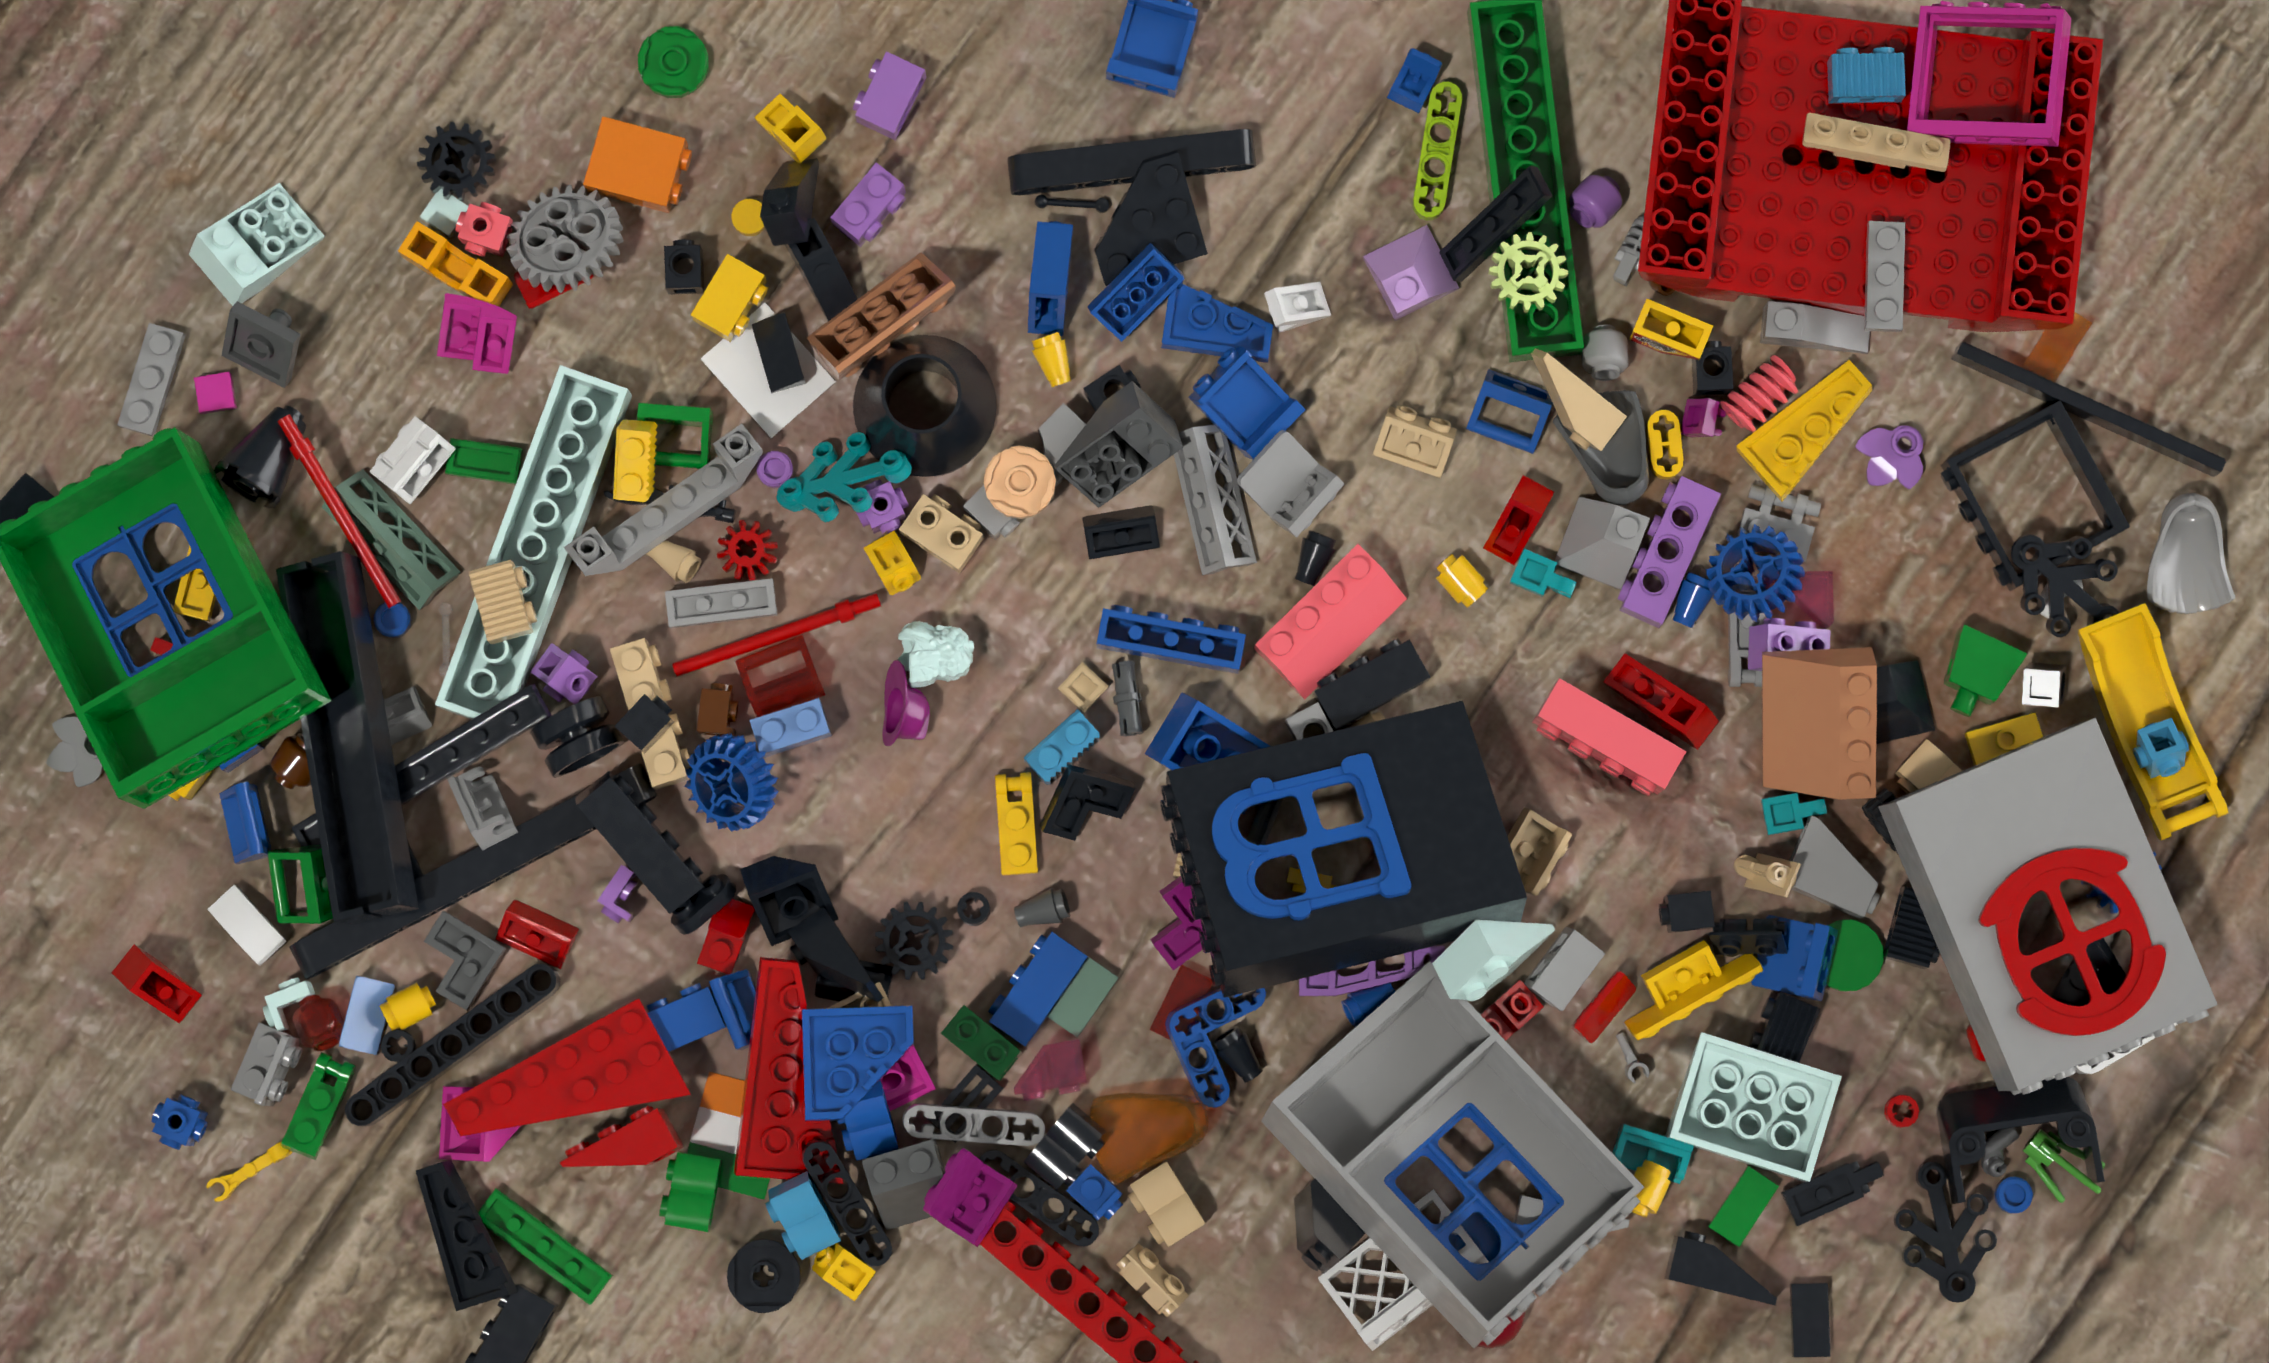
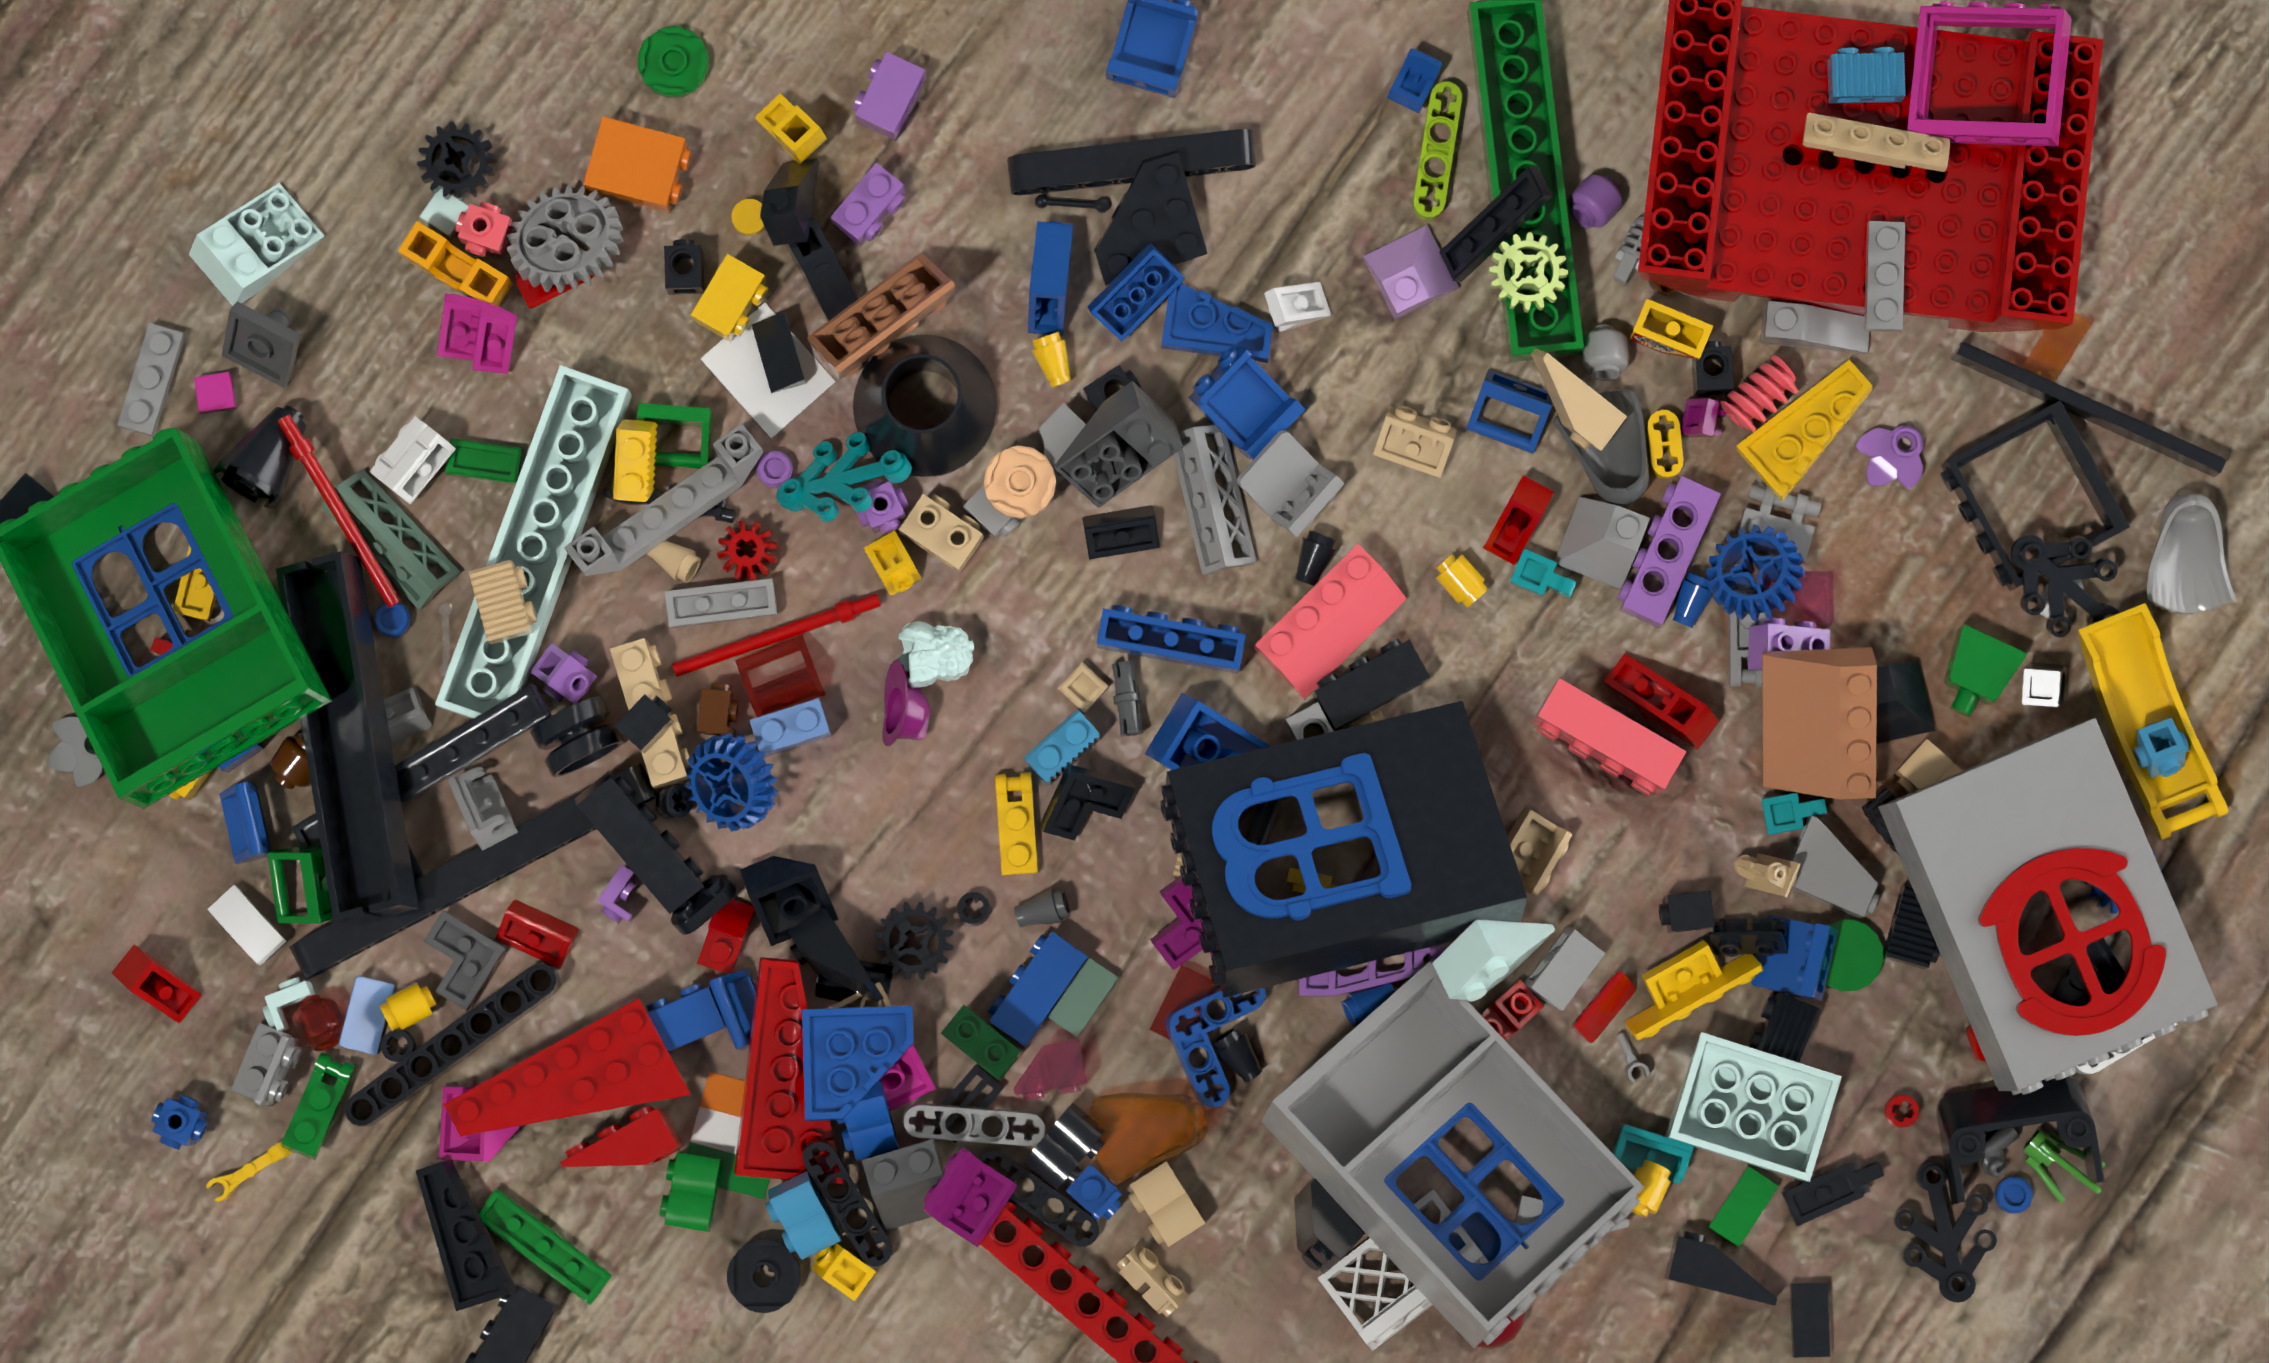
yellow plate [1964,713,2043,766] -> none
none -> black bush [656,785,692,818]

